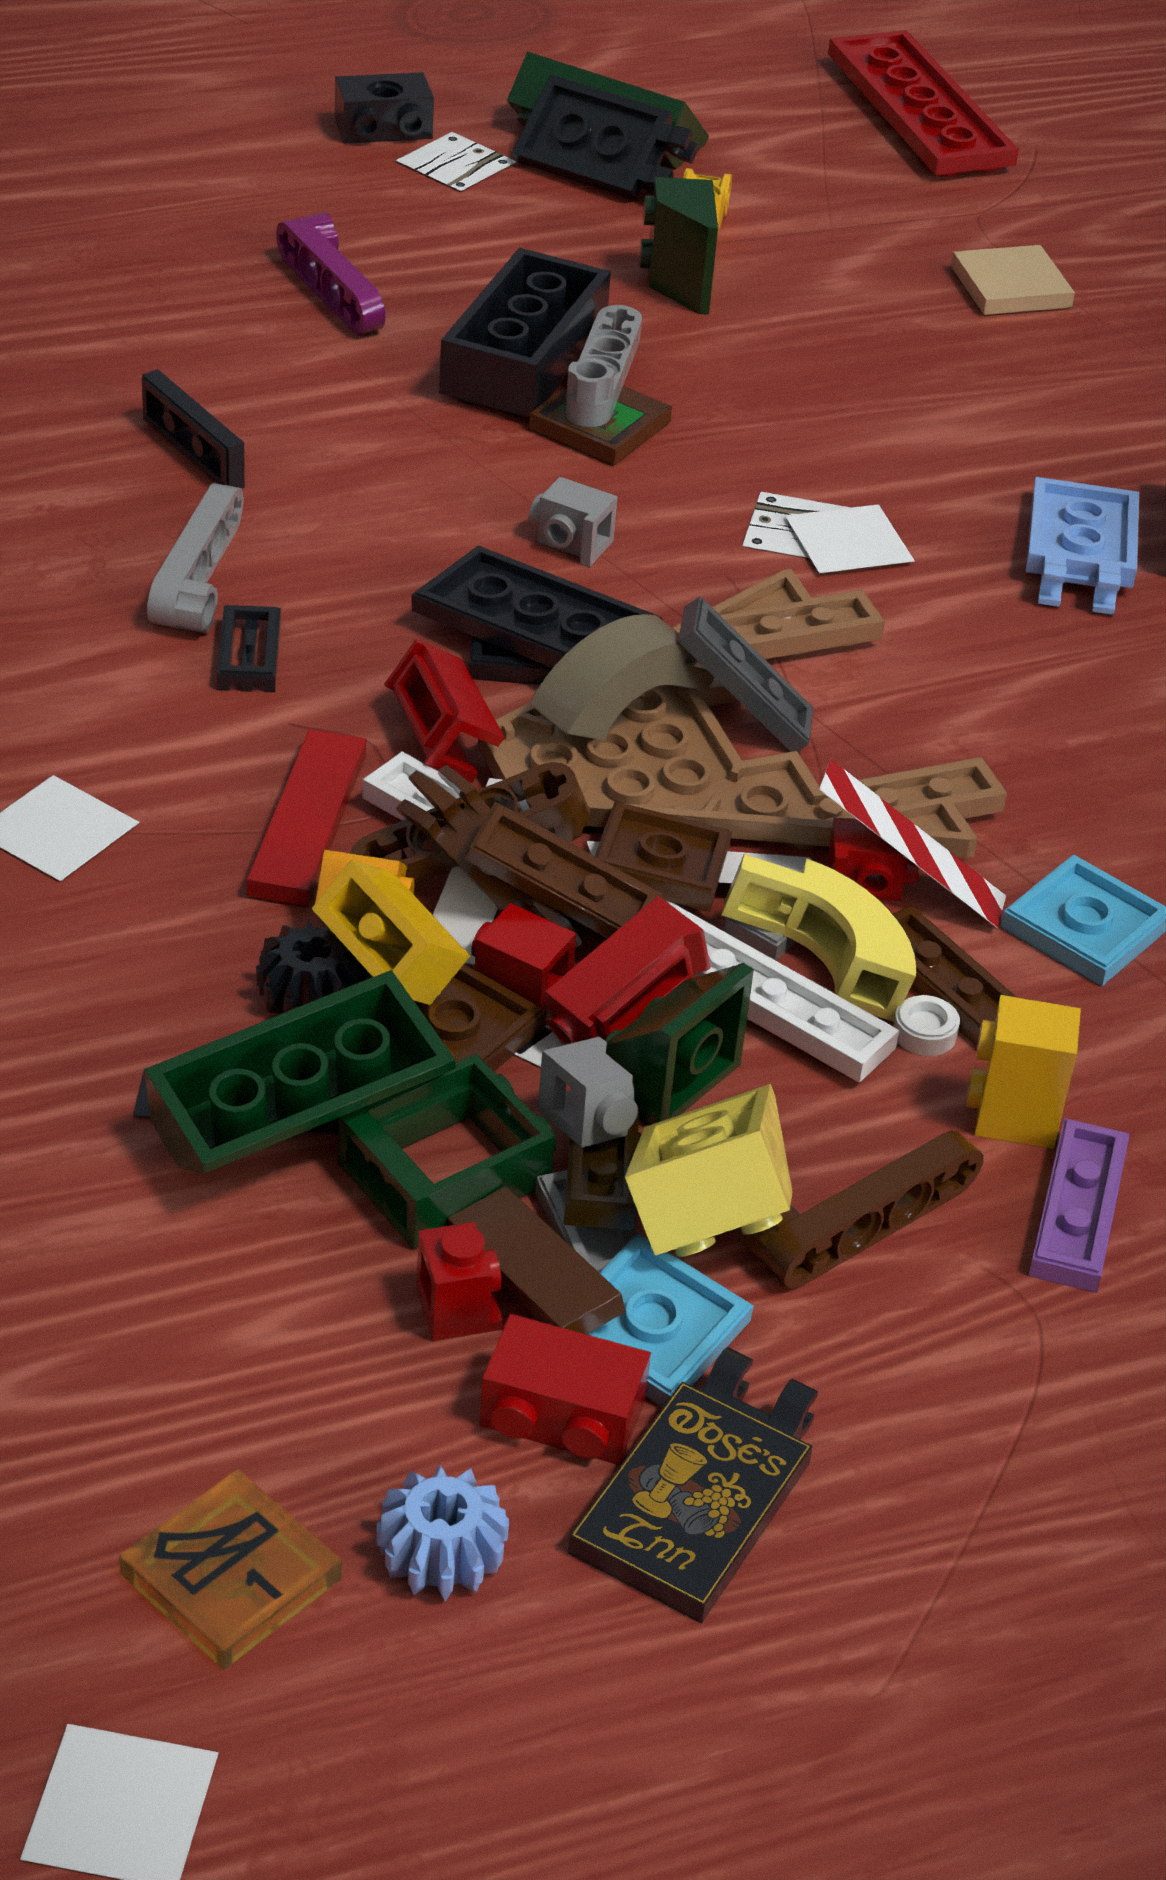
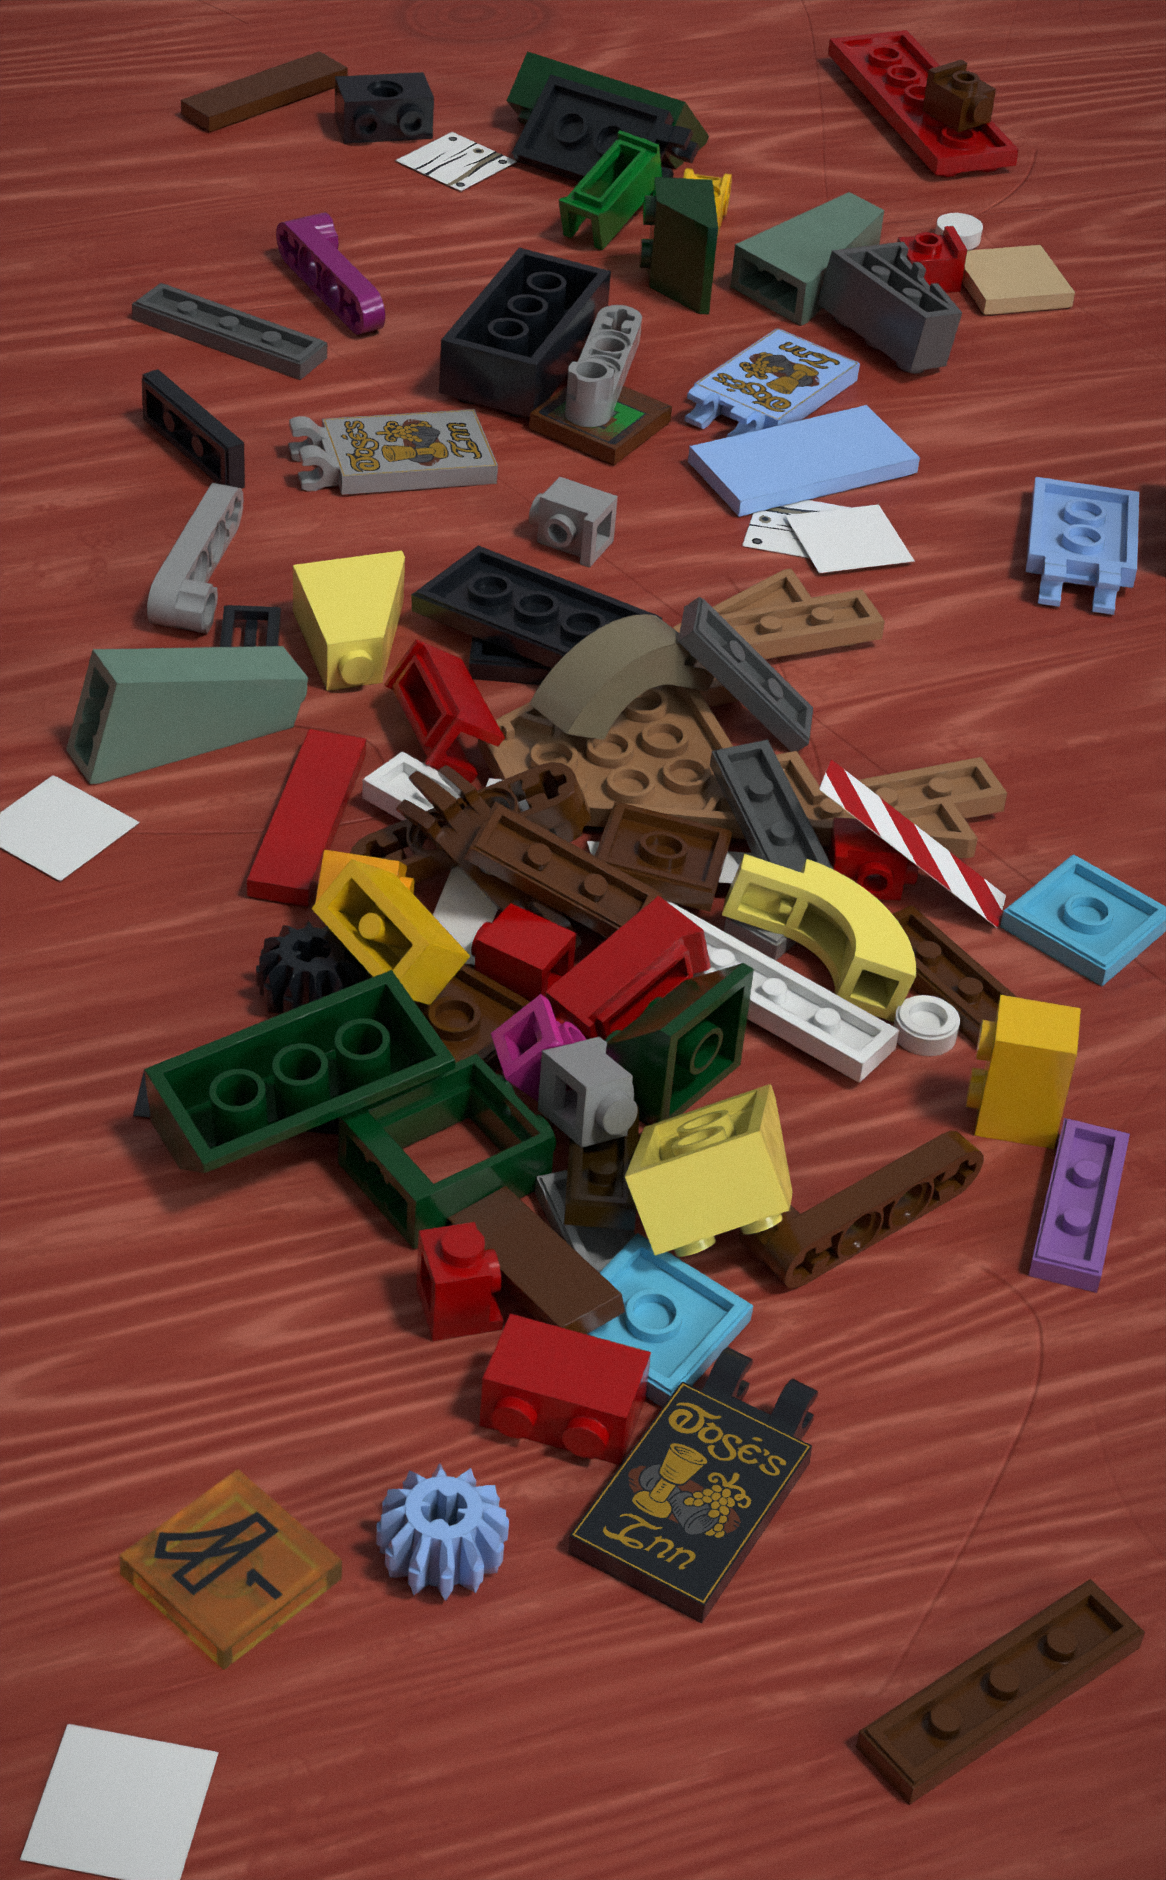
none -> sand green slope [66,646,309,784]
none -> dark grey tile [132,283,328,380]
none -> reddish brown tile [181,51,348,132]
none -> light grey tile [288,409,498,495]
none -> light yellow slope [293,550,405,691]
none -> dark pink brick [491,994,586,1102]
none -> green window [558,130,662,250]
none -> light blue tile [684,328,860,437]
none -> light blue tile [688,405,920,517]
none -> dark grey tile [710,740,834,872]
none -> sand green slope [730,192,884,326]
none -> dark grey wedge [817,242,962,373]
none -> reddish brown tile [856,1579,1145,1805]
none -> red brick [897,226,967,293]
none -> reddish brown brick [922,59,996,132]
none -> white tile [935,213,983,250]

